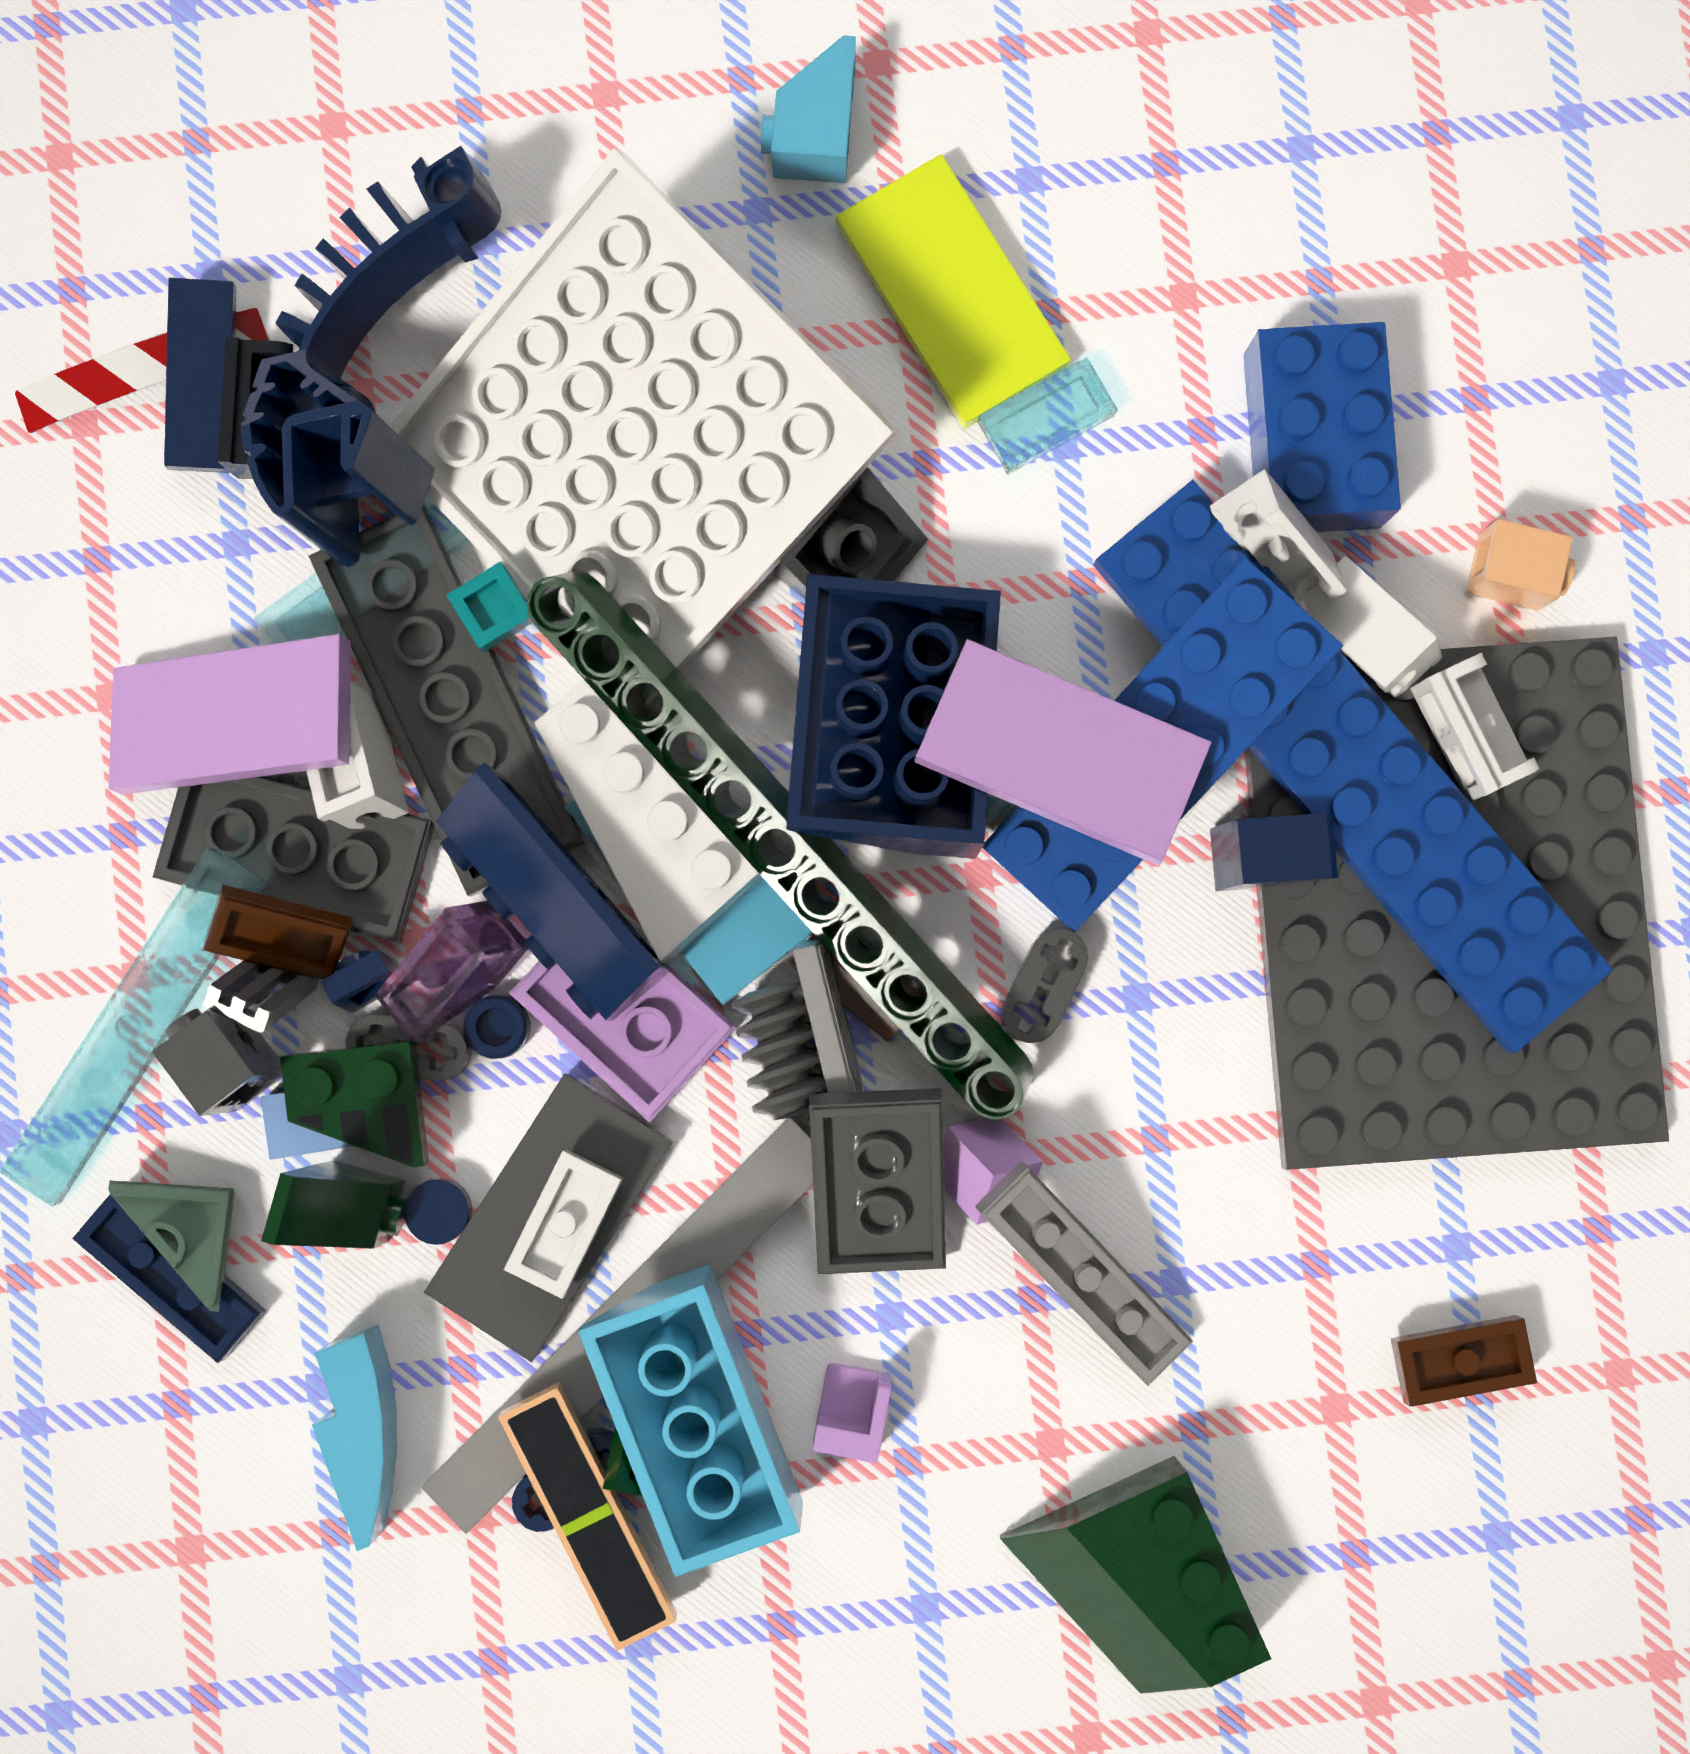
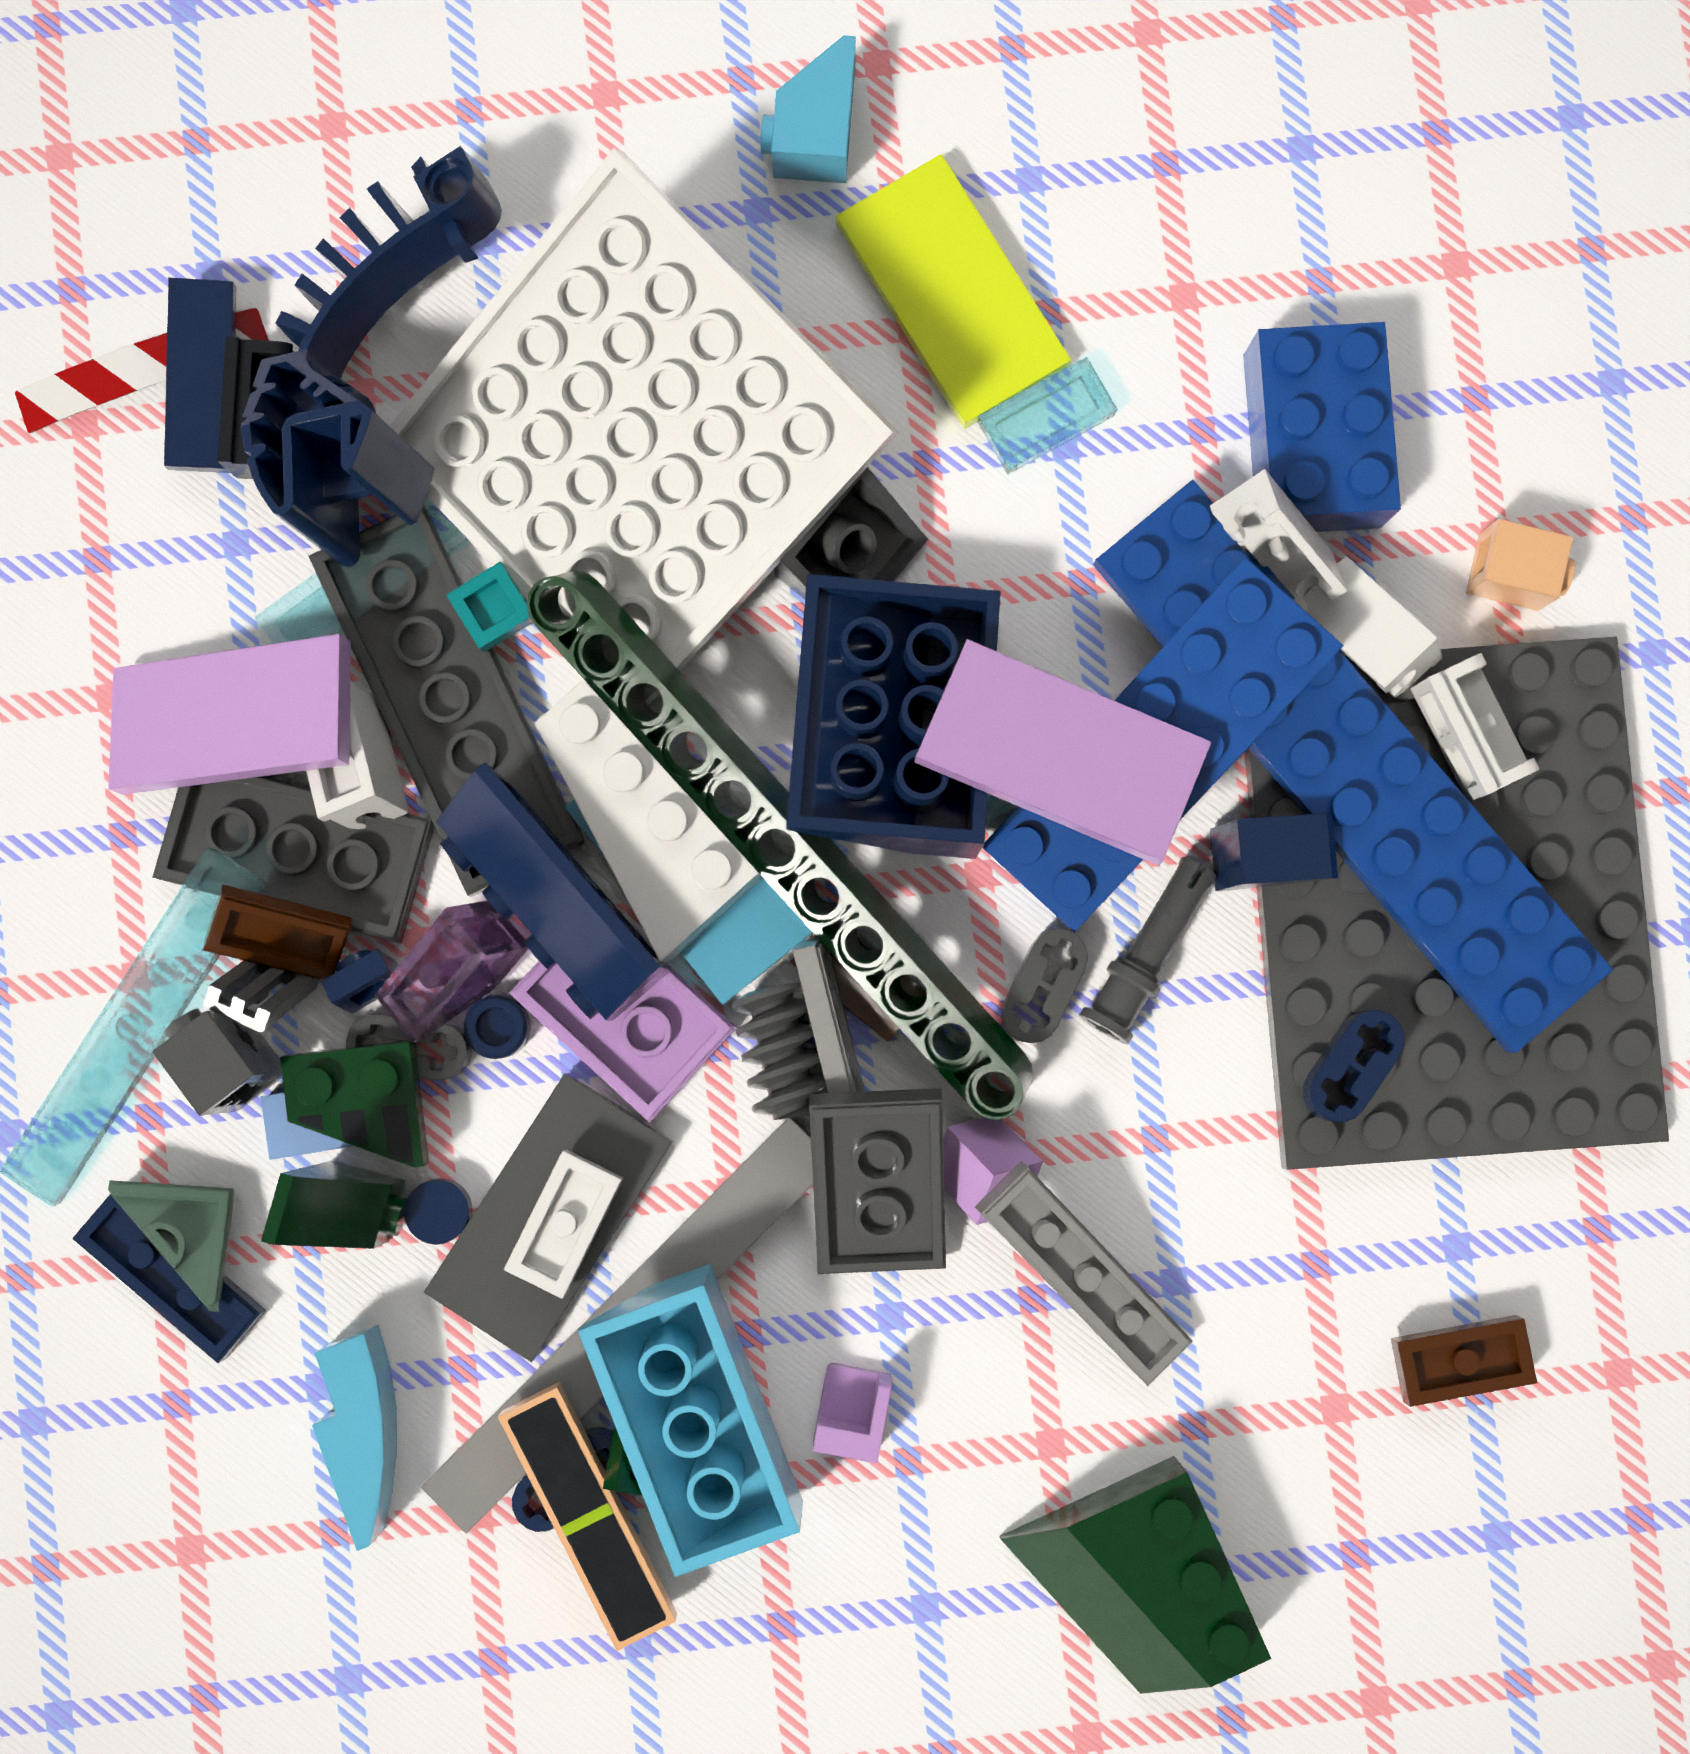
none -> dark grey pin [1079,857,1217,1045]
none -> dark blue beam [1303,1010,1404,1122]

